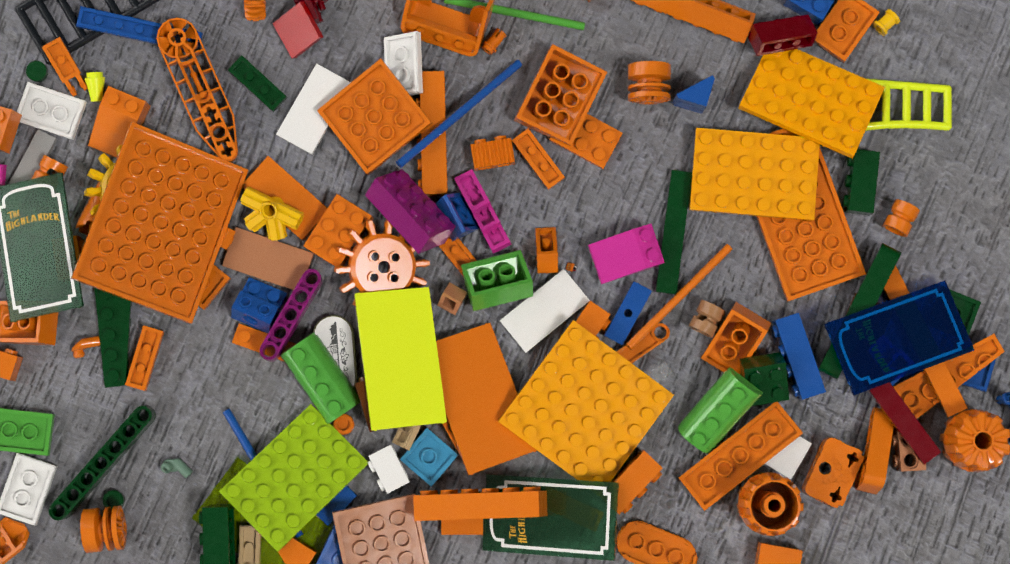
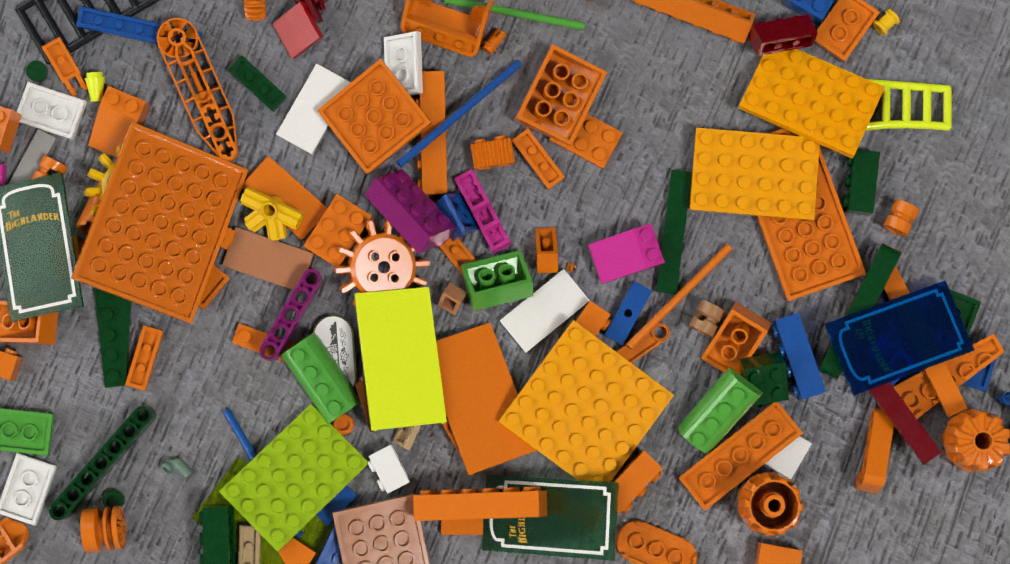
orange arm [71,336,100,358] -> none
blue brick [231,277,287,333] -> none
dark azure plate [400,428,458,487] -> none
orange wheel [628,61,671,105] -> none
blue slope [672,75,715,114] -> none
orange axle [802,438,864,508] -> none
nougat brick [891,429,926,472] -> none

